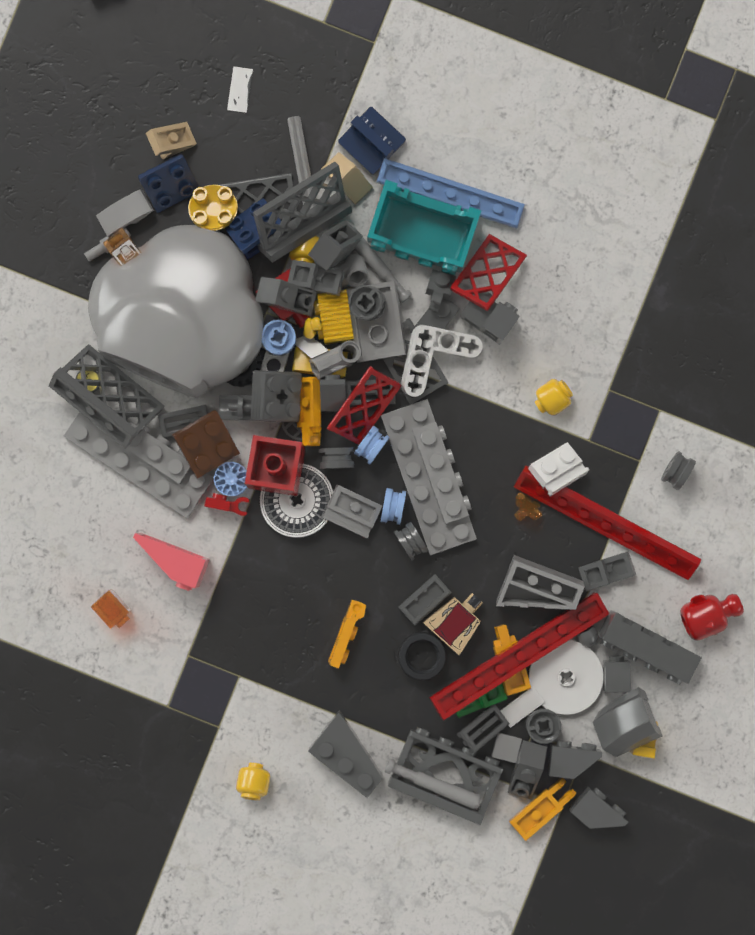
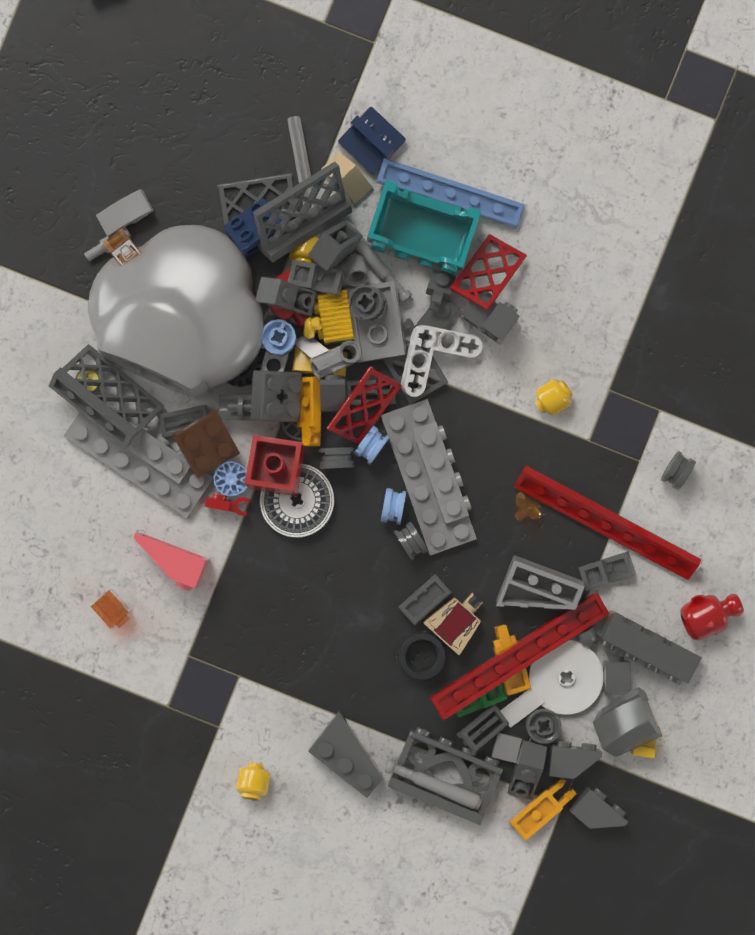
dark blue bracket [138,153,199,212] -> none
tan slope [146,122,197,159] -> none
yellow dish [188,185,238,231] -> none
white sticker [227,66,253,113] -> none
light grey plate [322,485,382,538] -> none
light orange hinge [328,600,366,668] -> none
white plate [528,442,589,496] -> none

